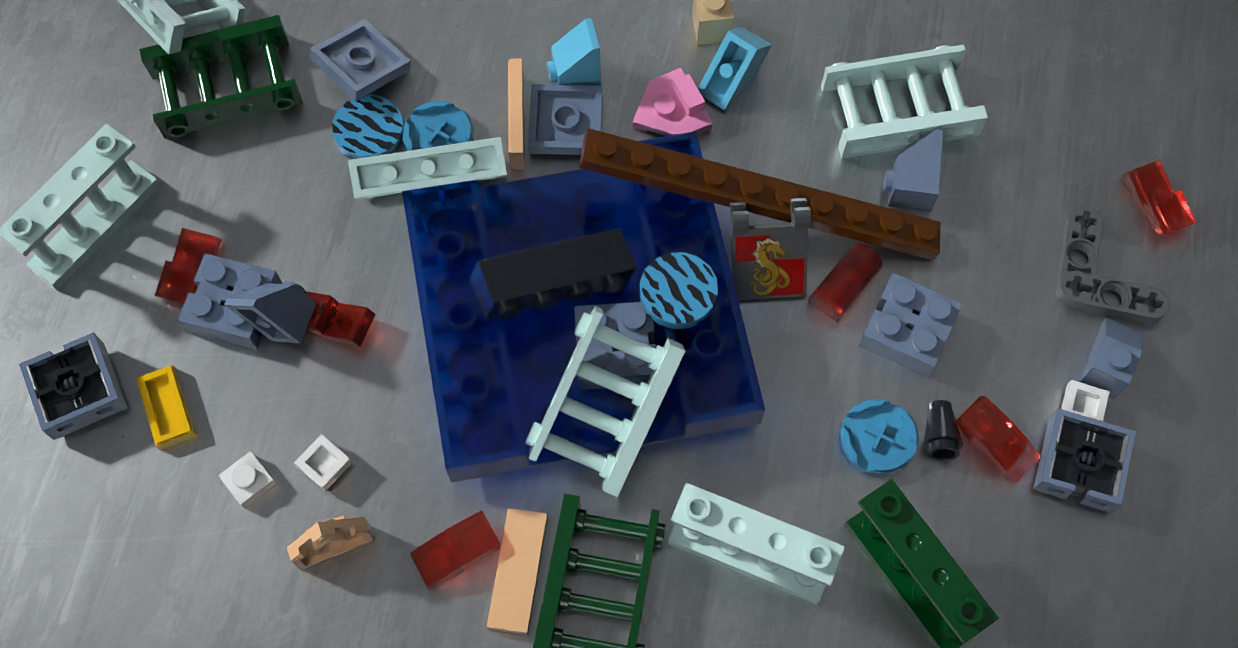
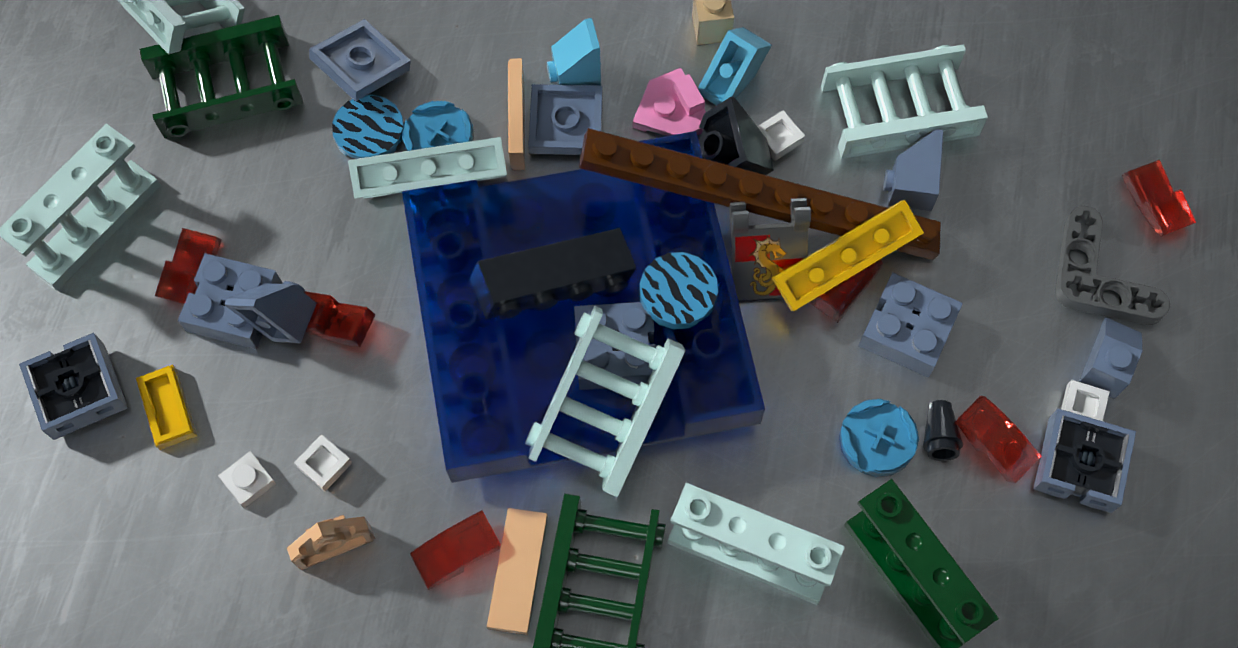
none -> black slope [688,97,774,175]
none -> white plate [757,110,805,161]
none -> yellow plate [772,200,924,311]

